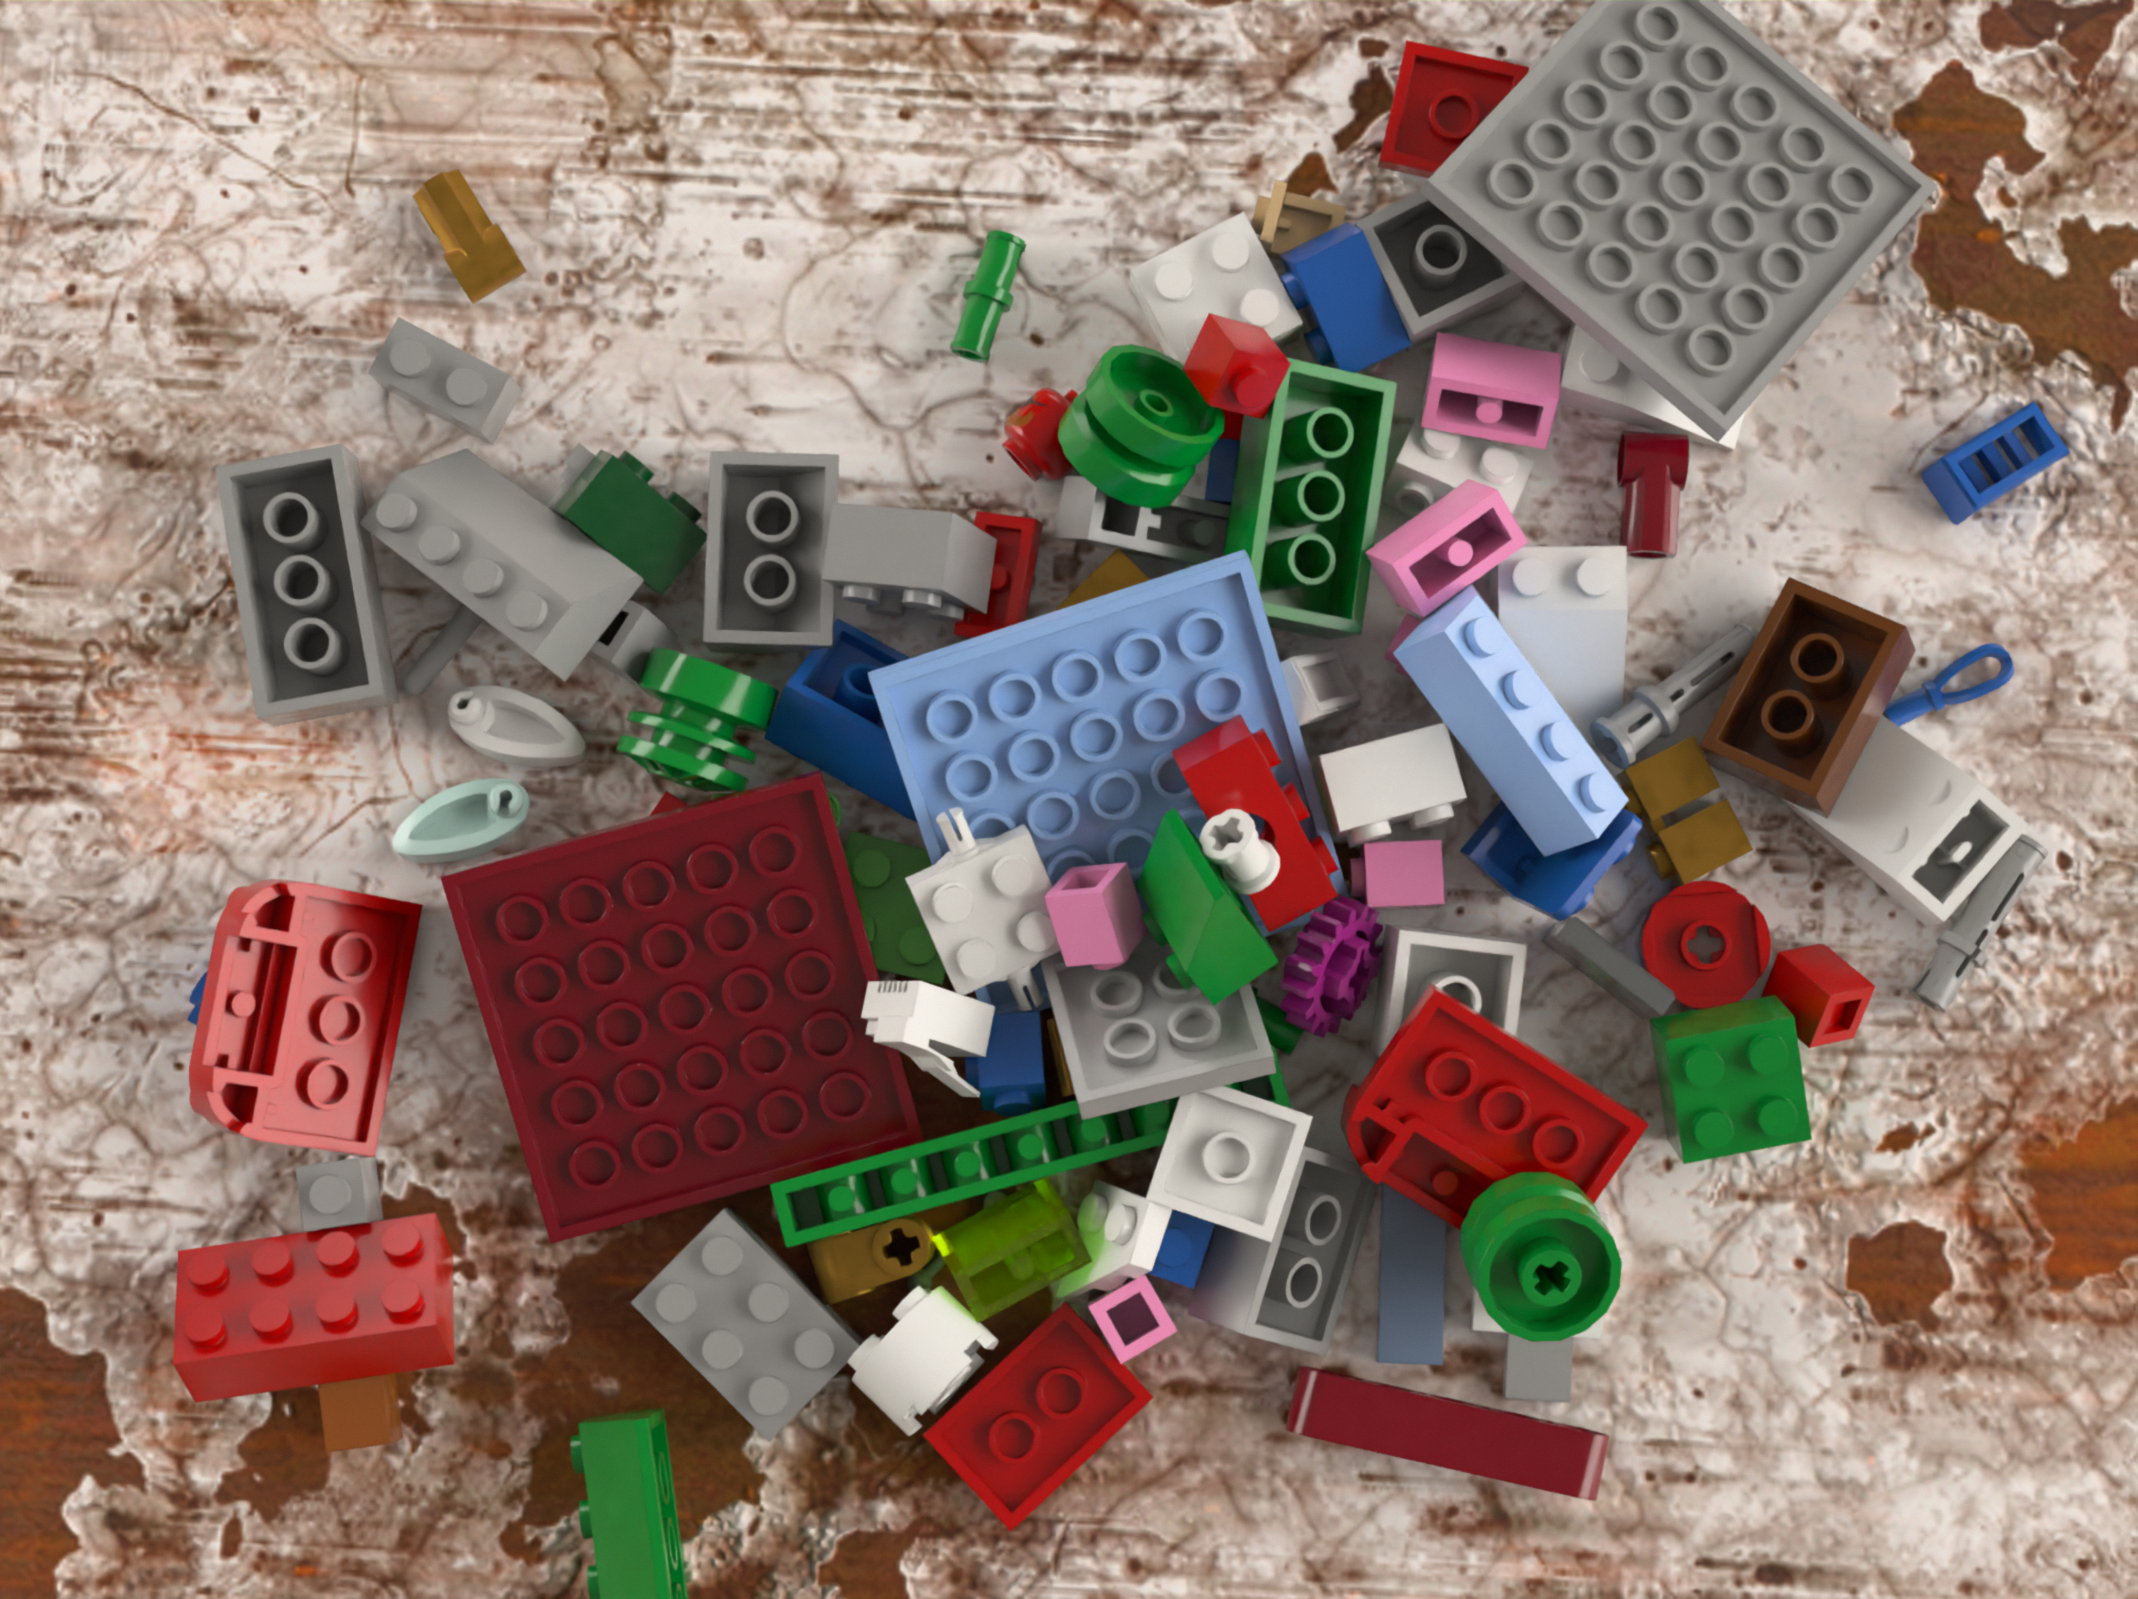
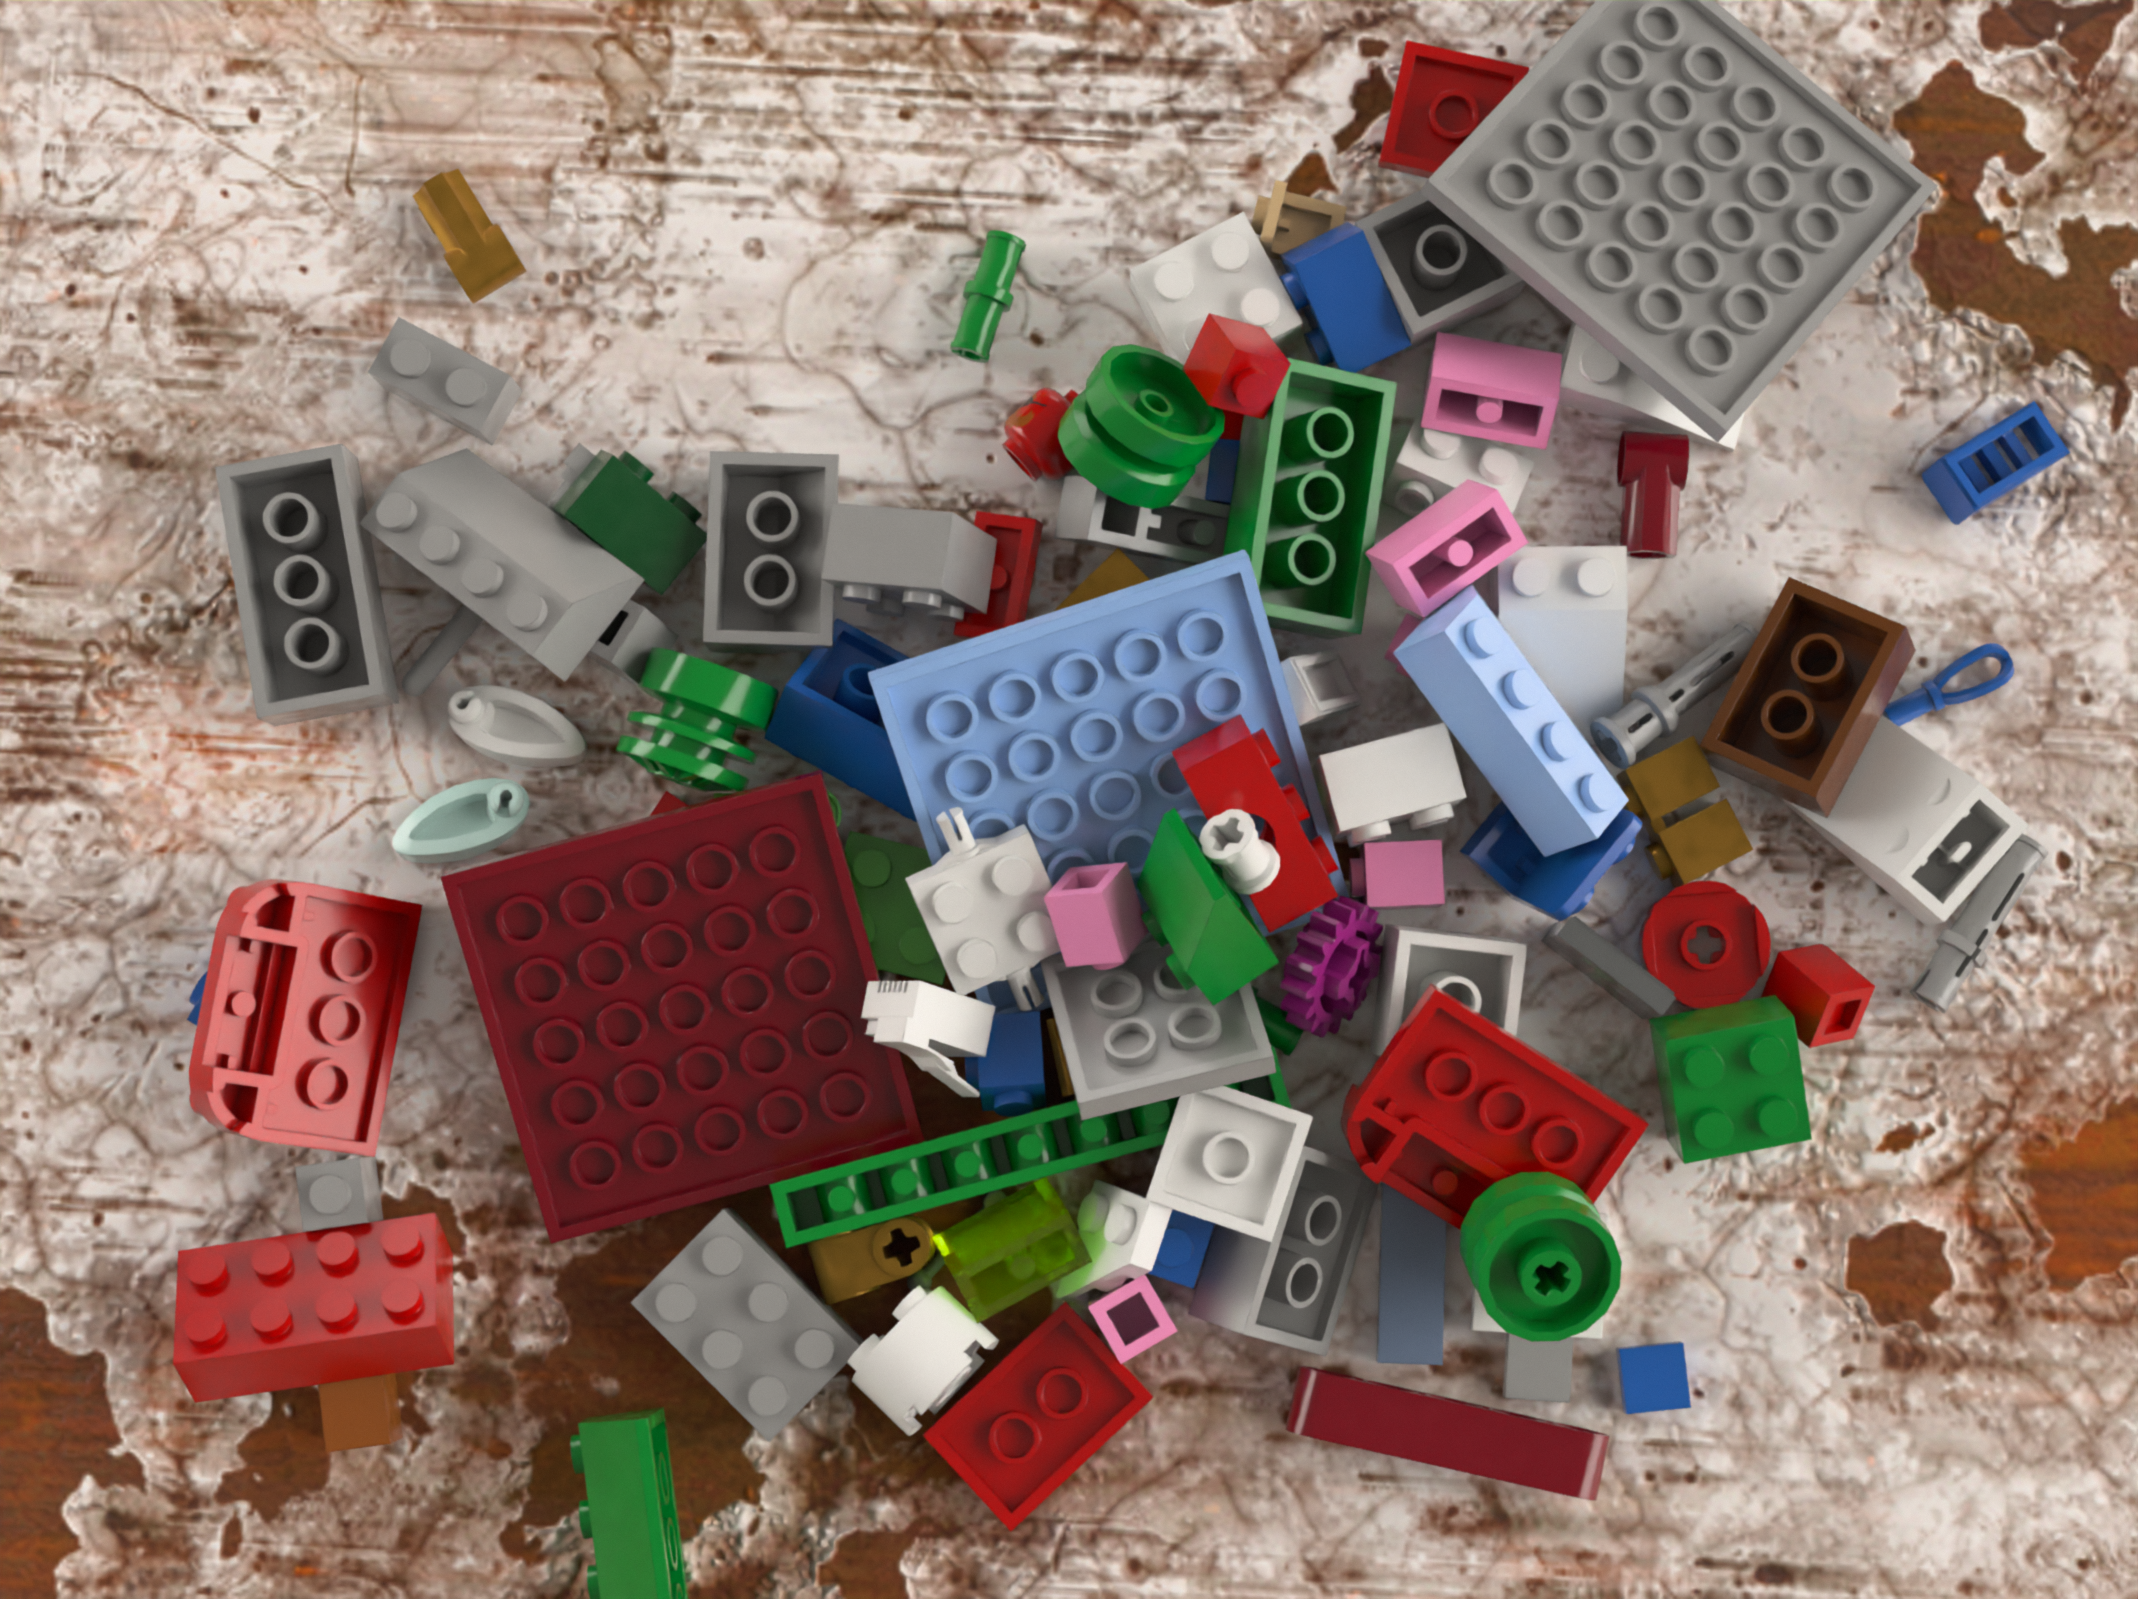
none -> blue tile [1616,1341,1691,1414]

